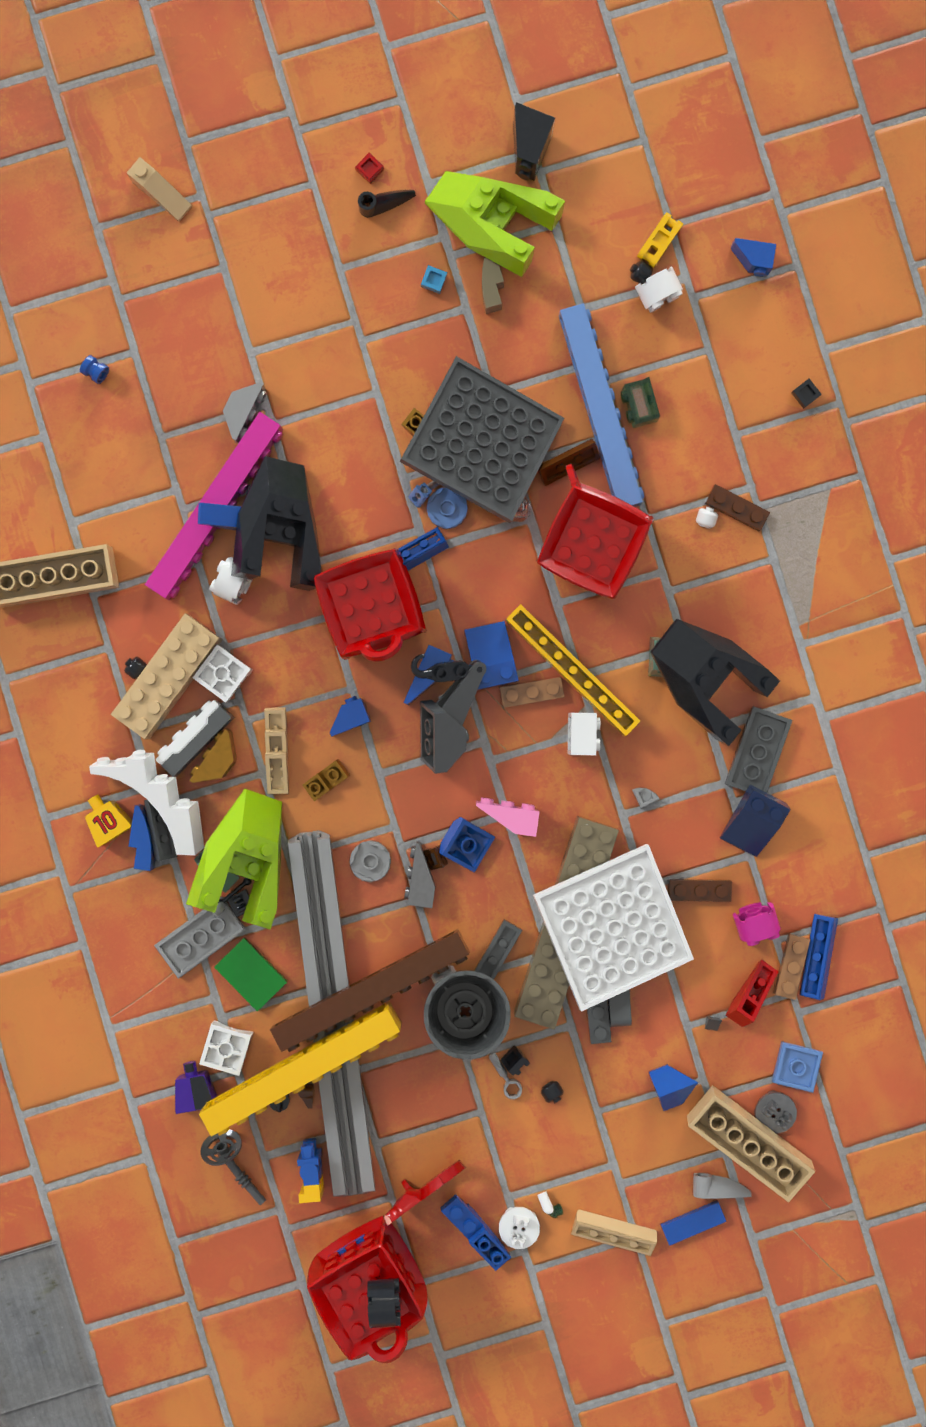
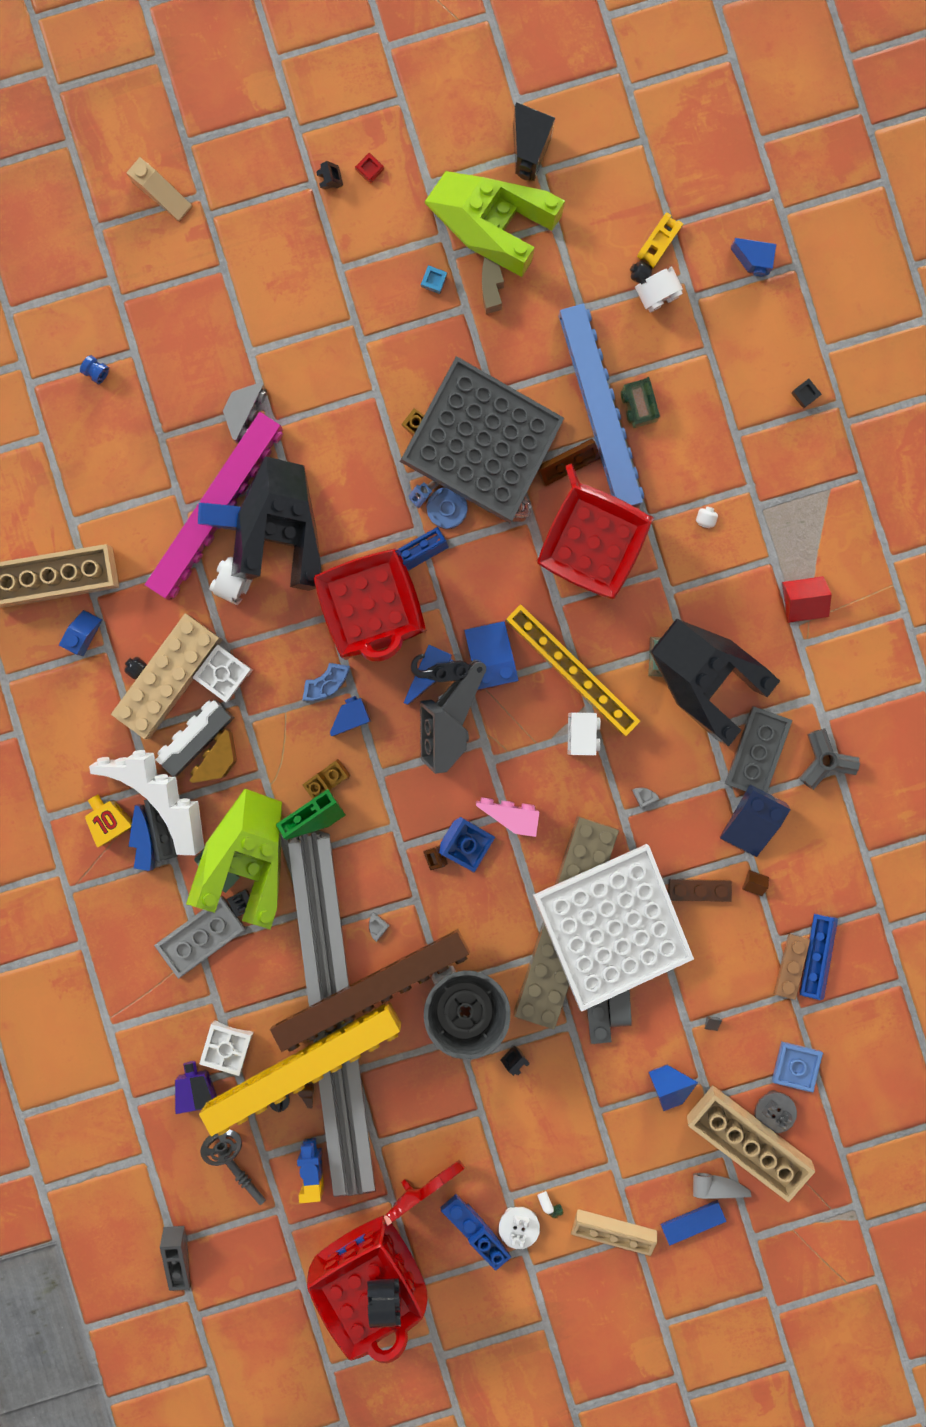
black hinge [212,878,252,917] -> none
green tile [214,937,288,1011] -> none
tan slope [264,707,289,794] -> none
light grey tile [350,840,391,882] -> none
black piece [358,190,416,218] -> none
flat silver slope [404,841,435,908] -> none
dark grey plate [474,919,522,980] -> none
light grey piece [488,1052,522,1099] -> none
medium nougat plate [500,677,564,708] -> none
black piece [541,1081,564,1104] -> none
reddish brown plate [705,484,770,532] -> none
red slope [726,960,779,1027] -> none
dark pink brick [733,902,781,946] -> none
none -> blue slope [59,610,102,656]
none -> dark grey slope [160,1226,190,1291]
none -> green slope [276,789,346,840]
none -> medium blue tile [302,663,350,701]
none -> black tile [316,161,343,189]
none -> light grey tile [369,912,390,942]
none -> reddish brown slope [742,870,769,896]
none -> red slope [782,576,832,623]
none -> dark grey piece [799,728,860,790]

